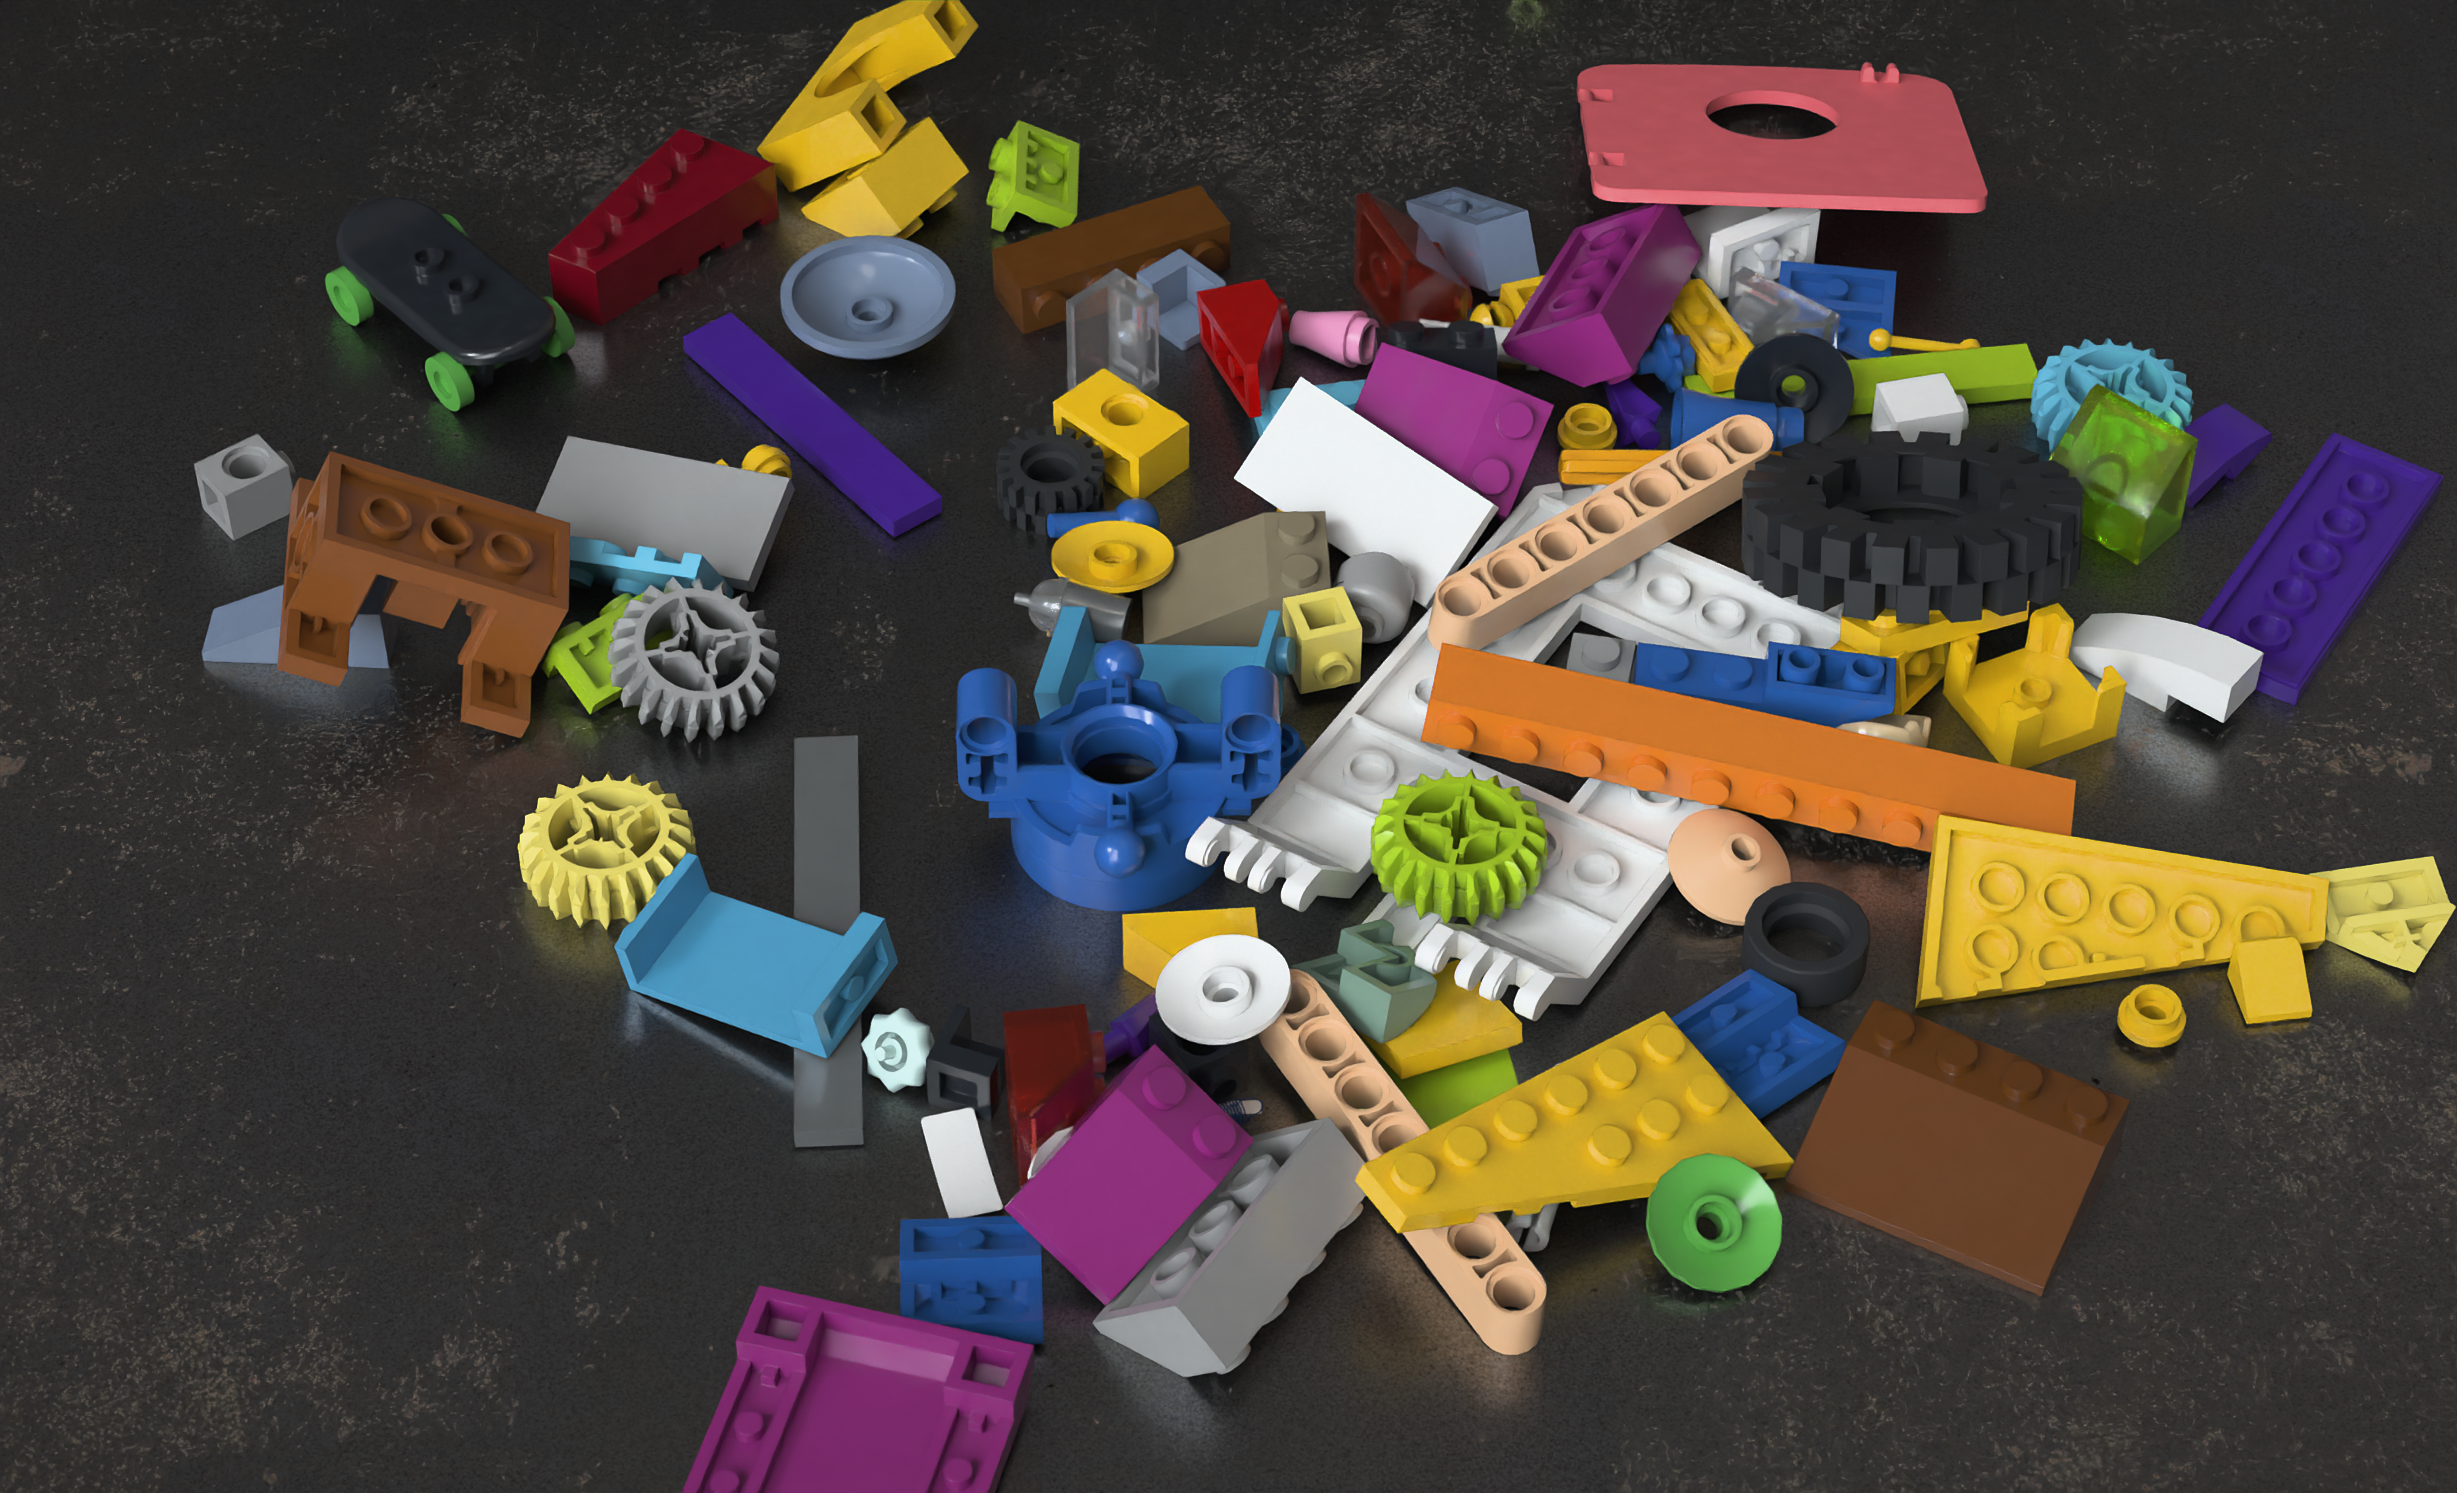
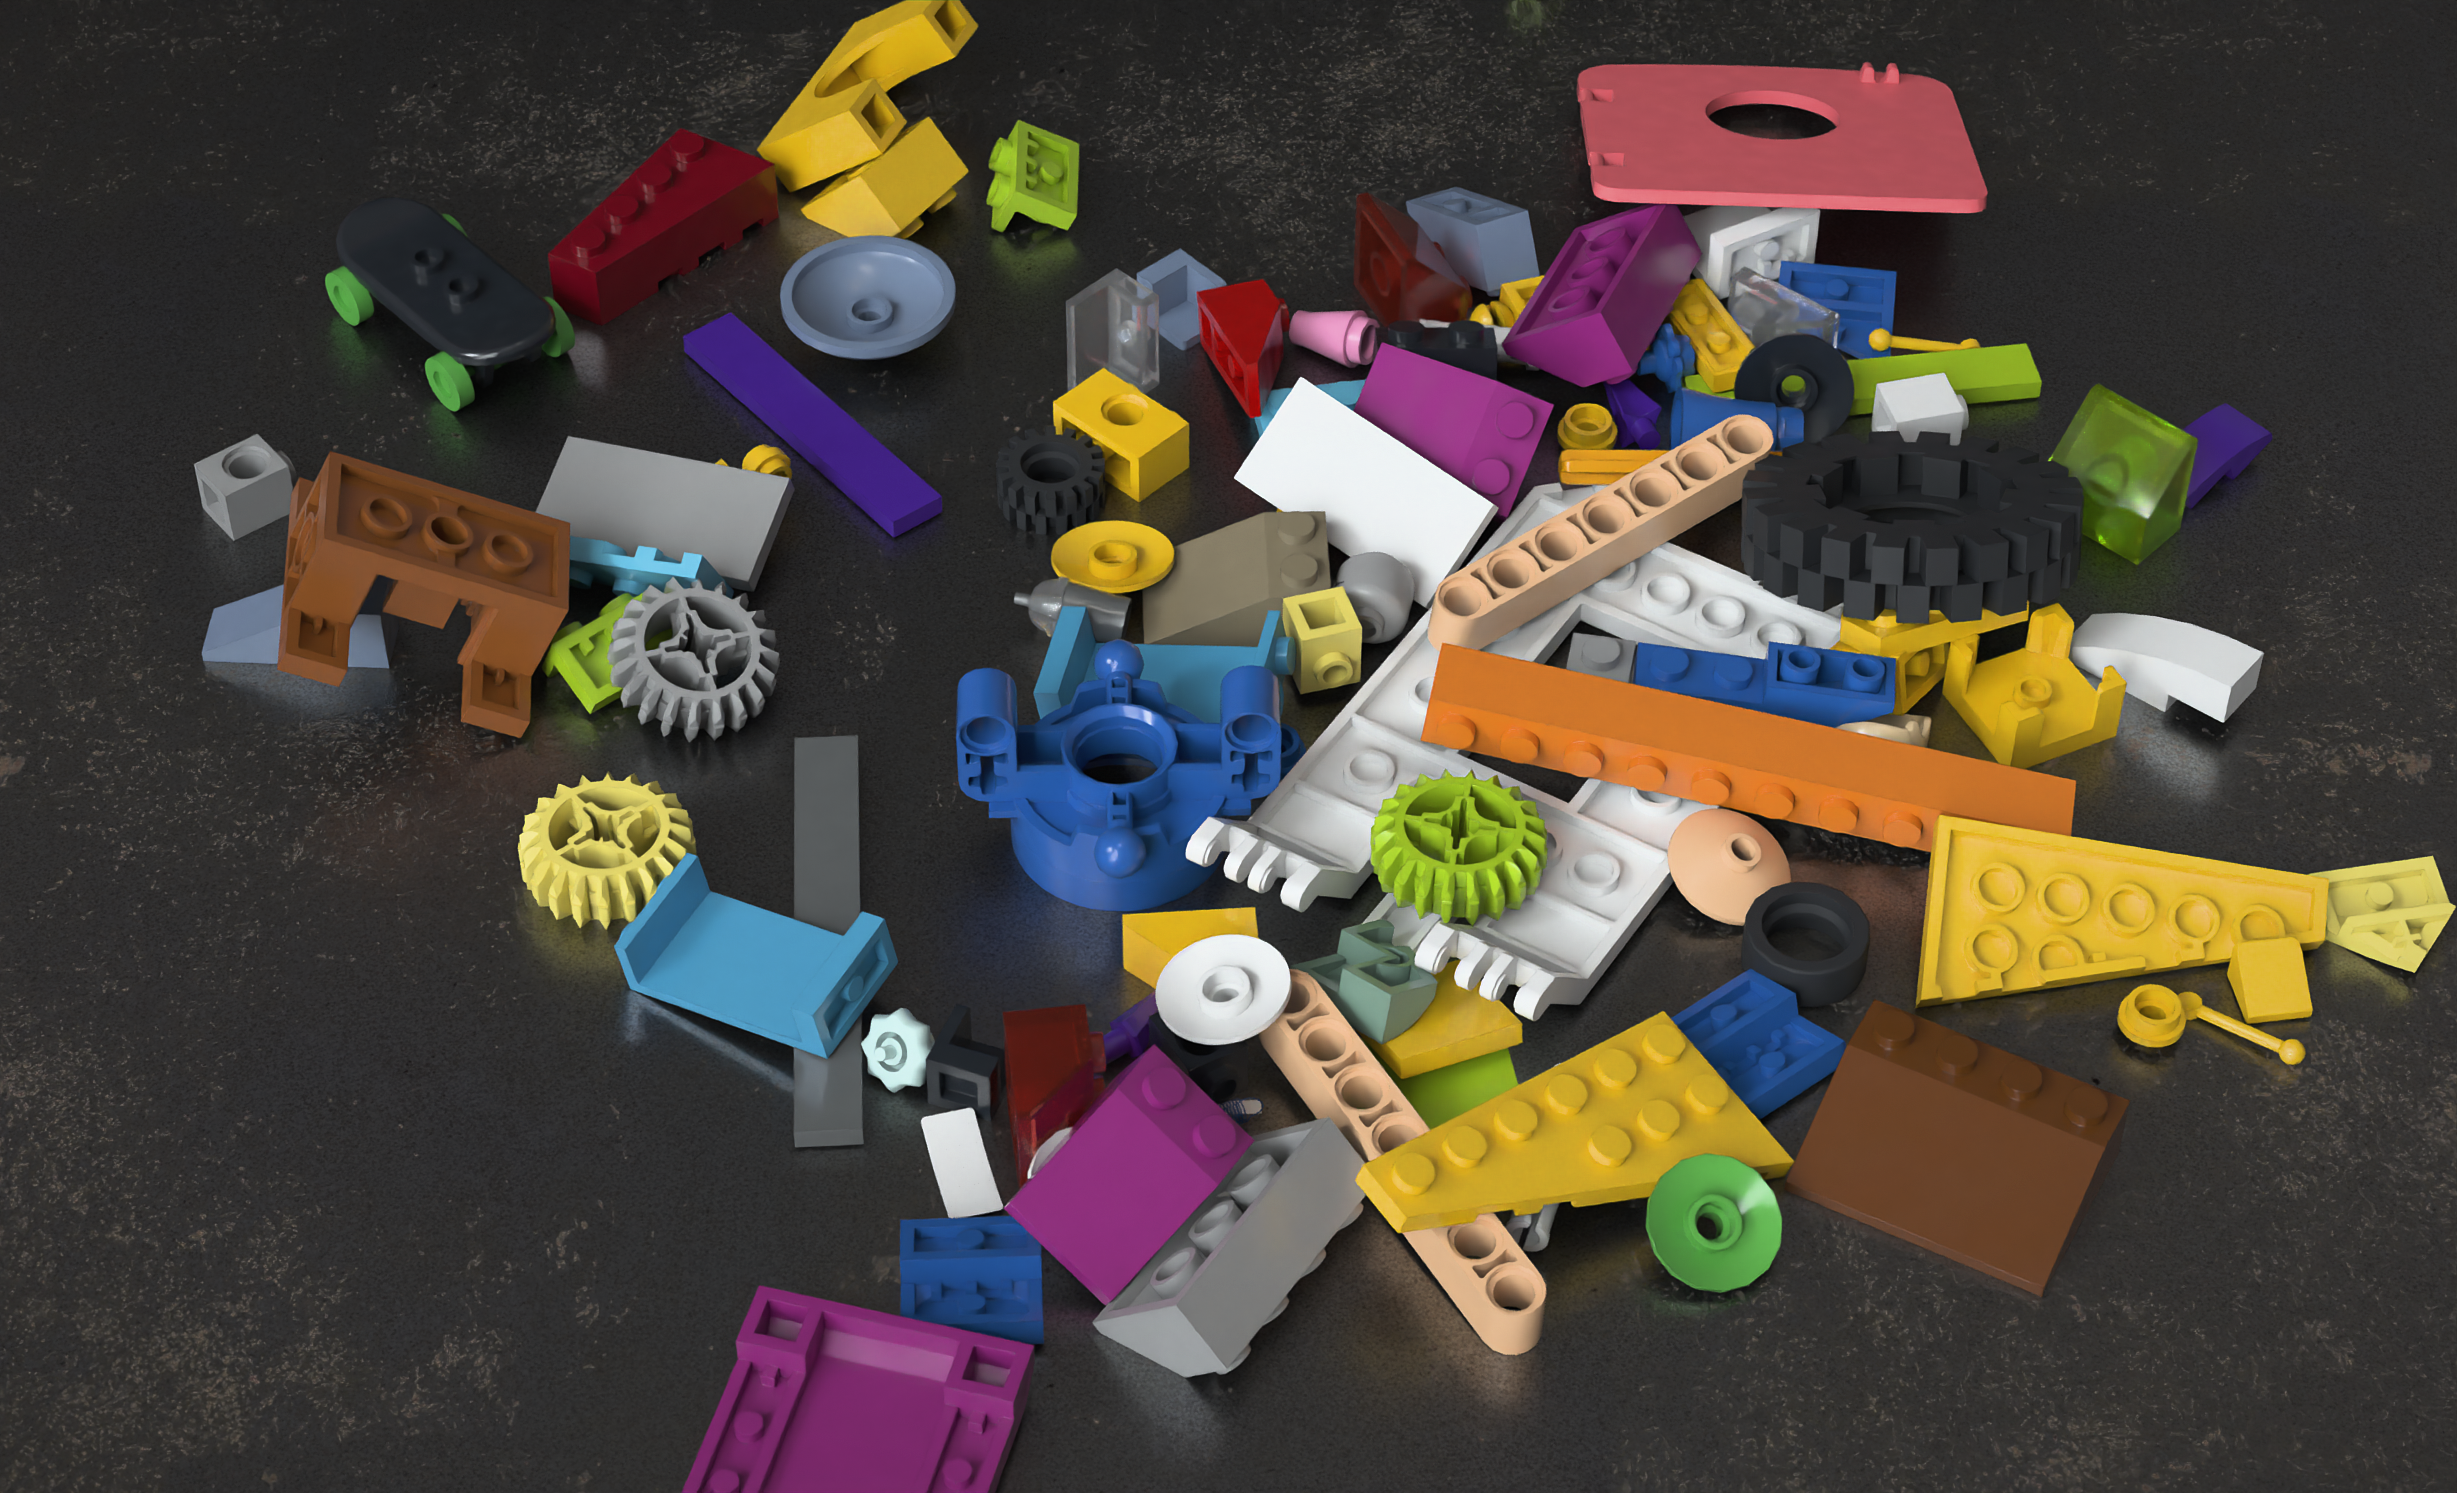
reddish brown brick [992,185,1231,334] -> none
blue bar [1047,498,1160,538] -> none
medium azure gear [2030,338,2193,476] -> none
dark purple tile [2196,433,2444,706] -> none
none -> yellow hinge [2177,992,2306,1065]

